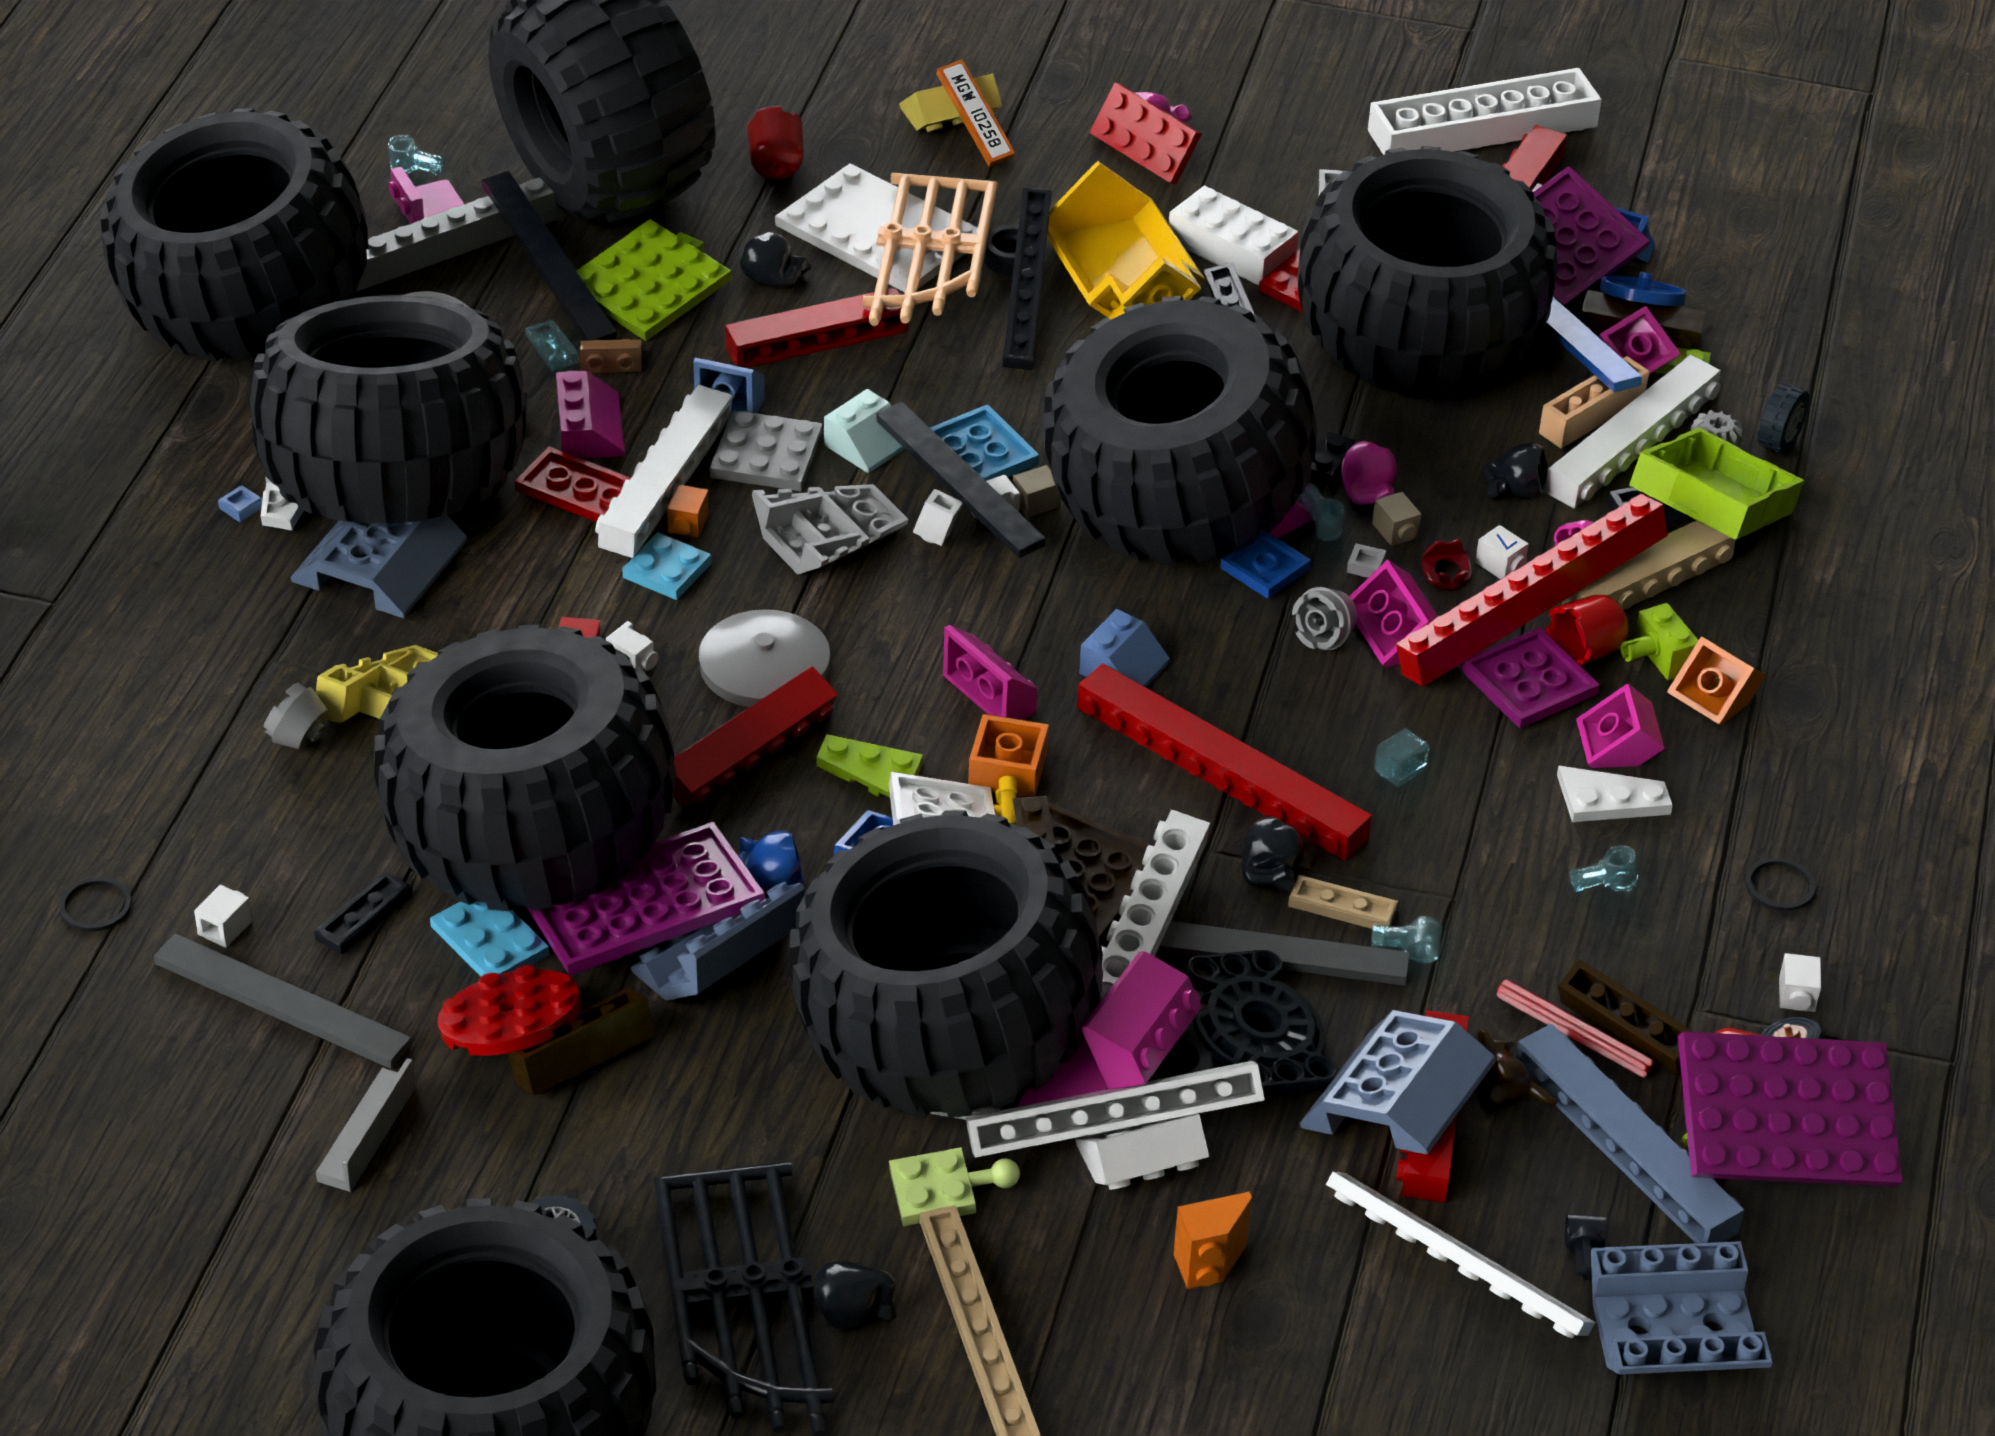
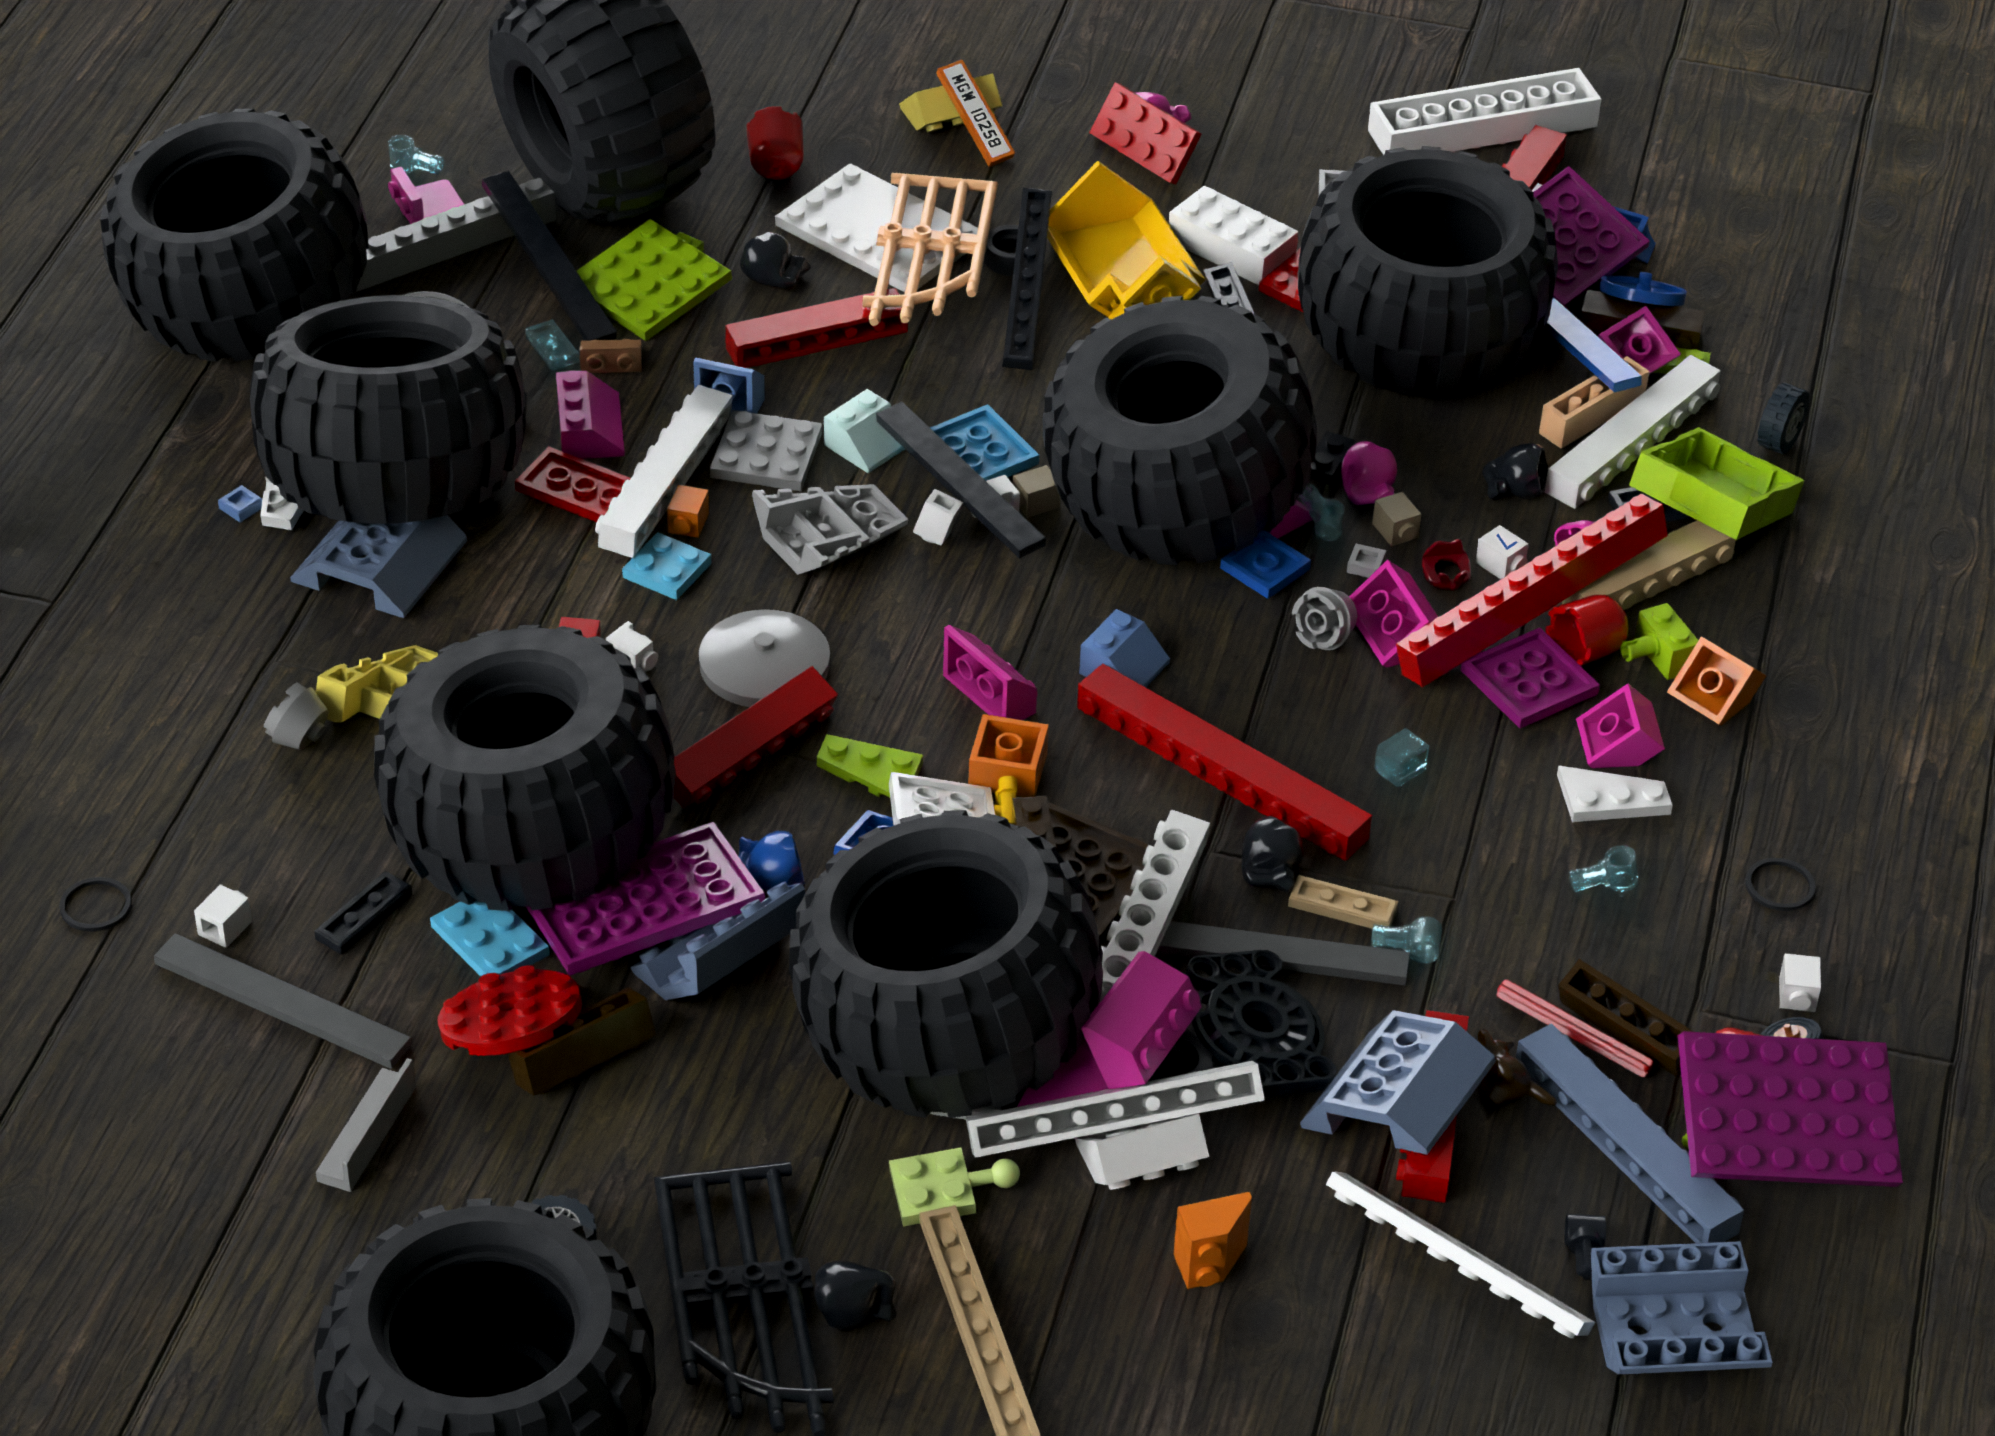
light grey gear [1690,410,1743,448] -> none

